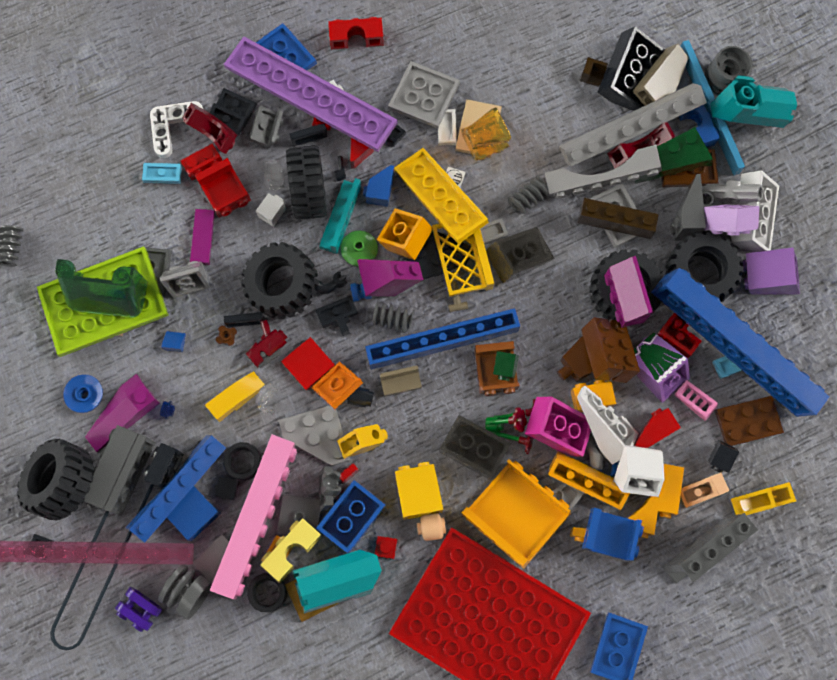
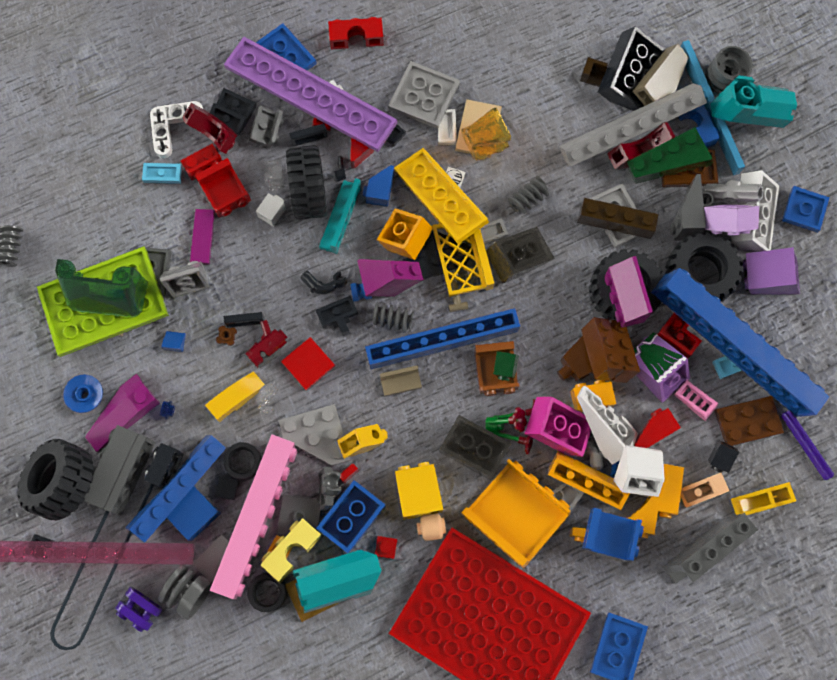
black tyre [241,242,319,319] -> none
orange tile [312,361,363,410] -> none
bright green dish [341,231,378,267] -> none
black brick [346,387,374,408] -> none
light grey arch [545,145,662,199] -> none
none -> dark purple axle [781,410,834,480]
none -> blue plate [782,186,830,233]

